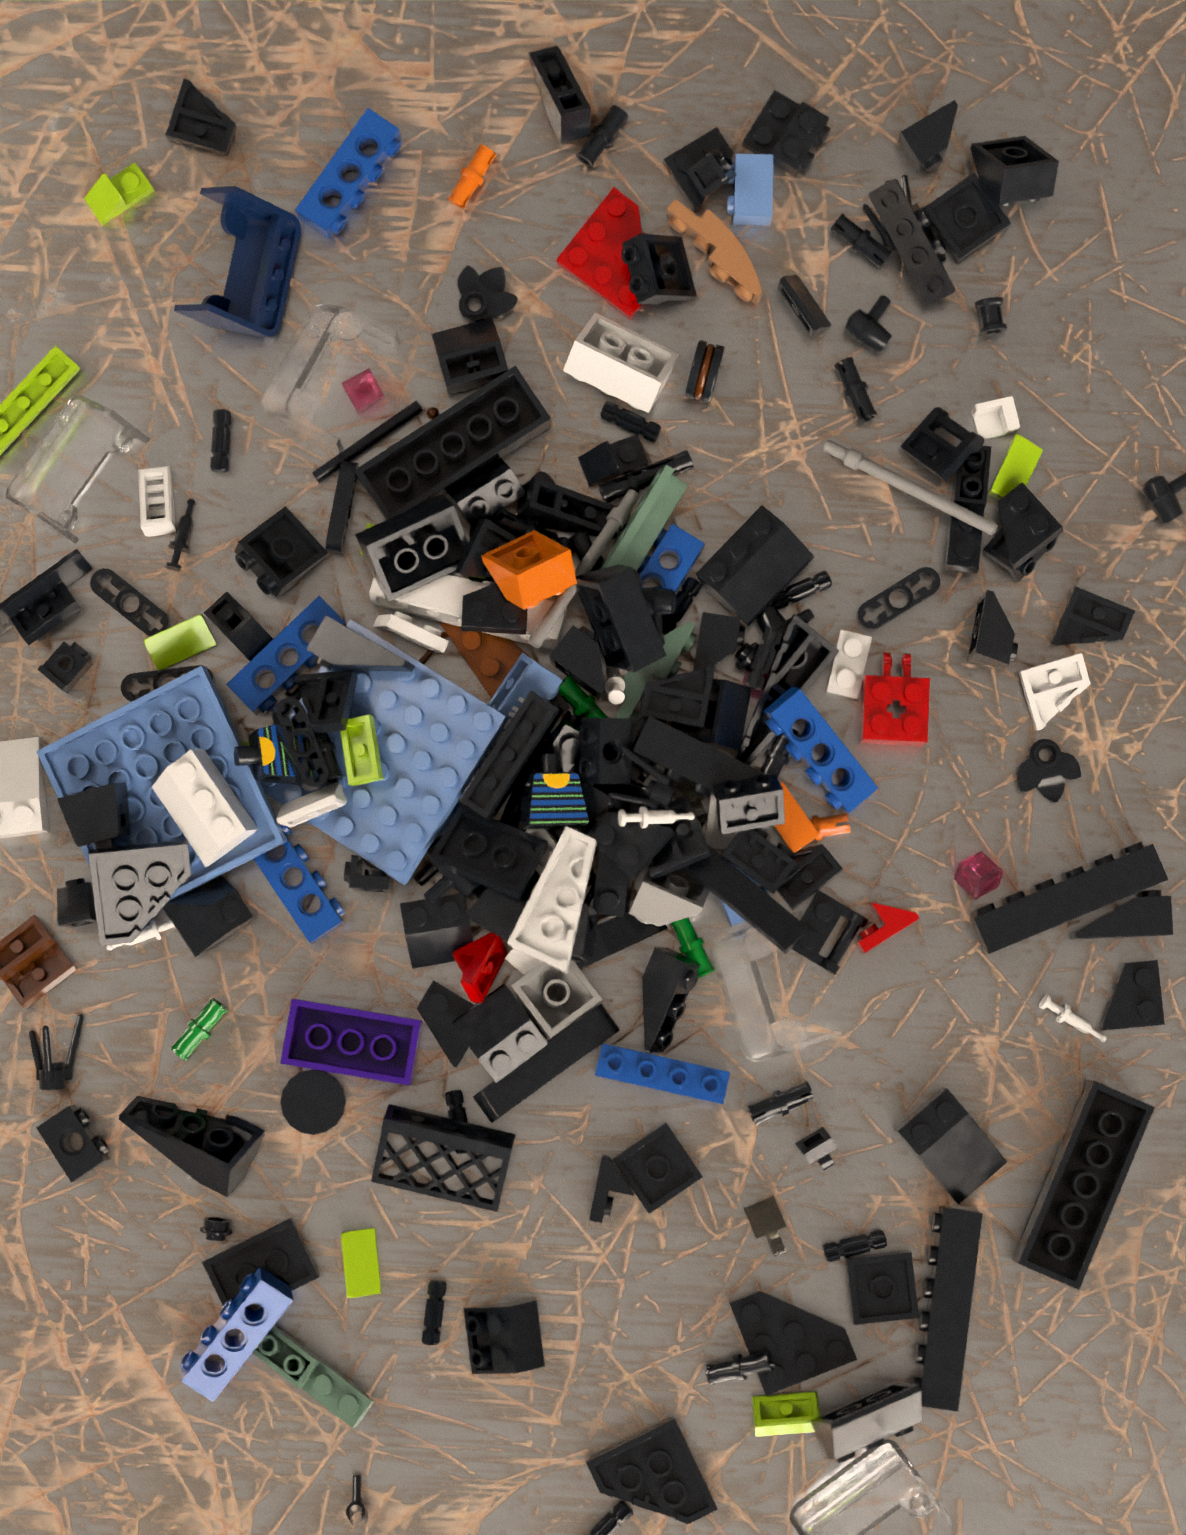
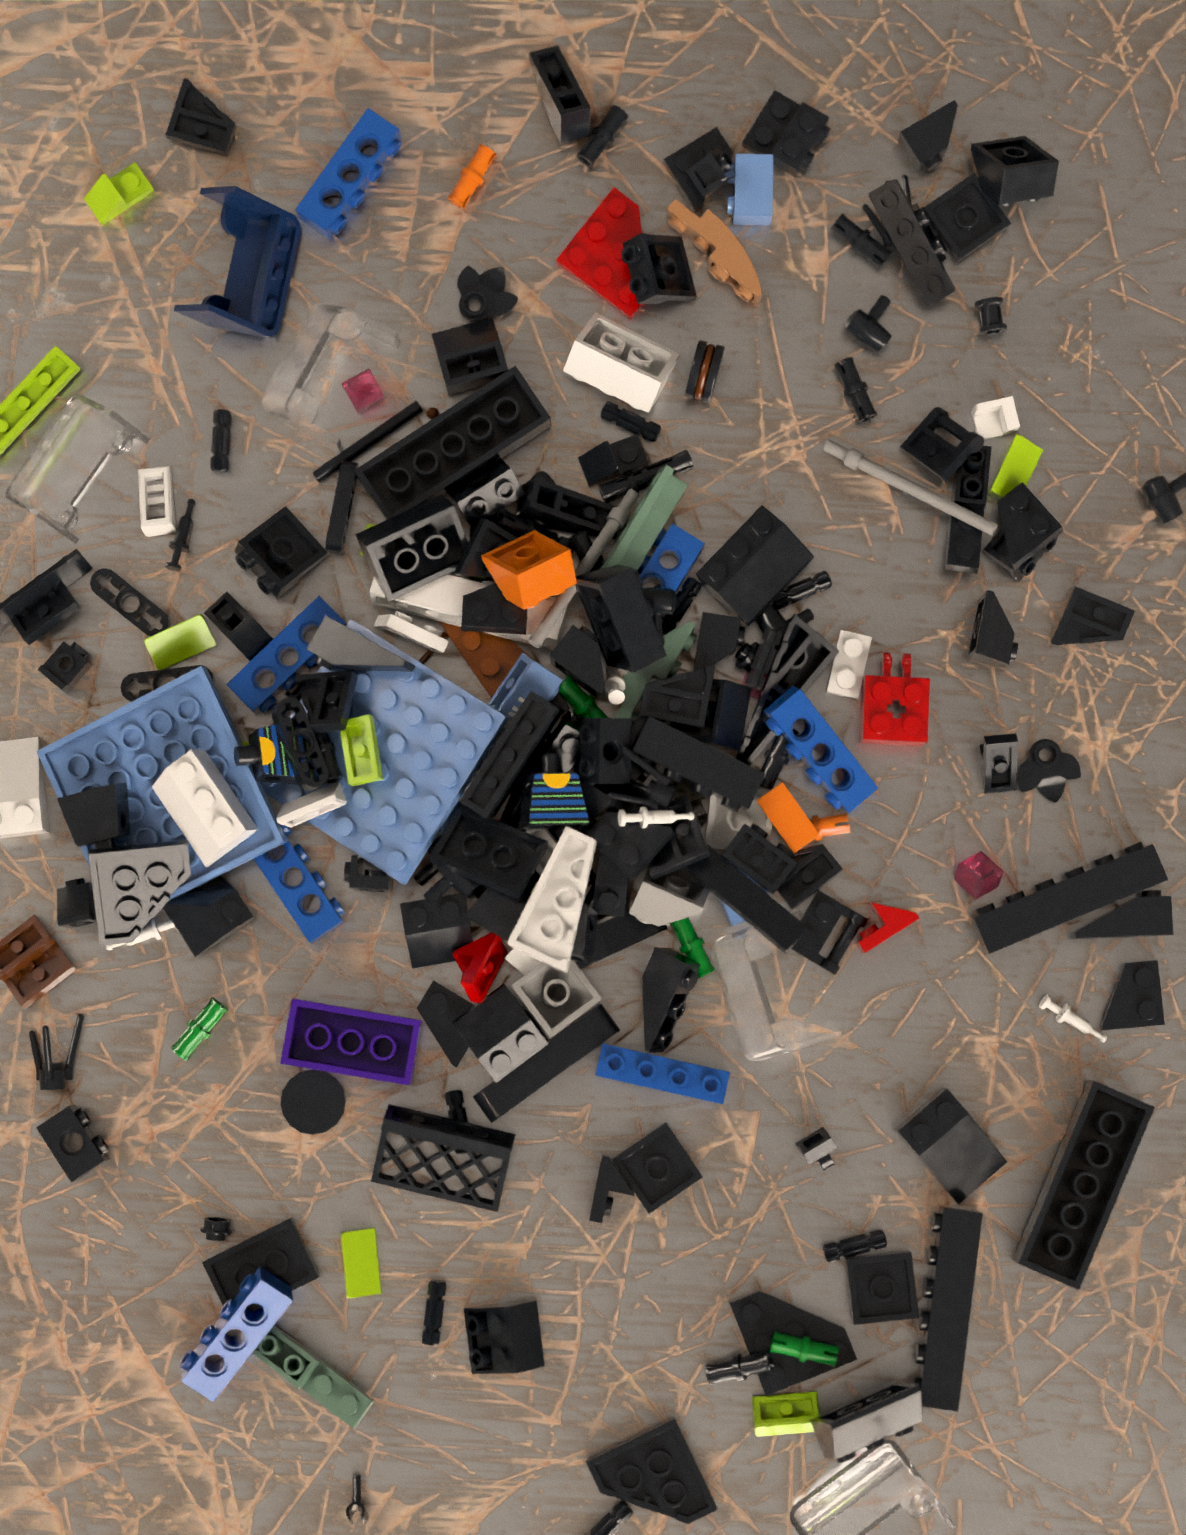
black wedge [119,1096,265,1197] -> none
bracket [712,774,785,835] -> none
clear smoke plate [743,1196,786,1257] -> none
black pin [747,1081,815,1126] -> none
black slope [778,275,831,338] -> none
black beam [856,567,940,631] -> none
white wing [1018,653,1090,731] -> none
none -> green pin [770,1331,839,1367]
none -> black slope [979,733,1019,793]

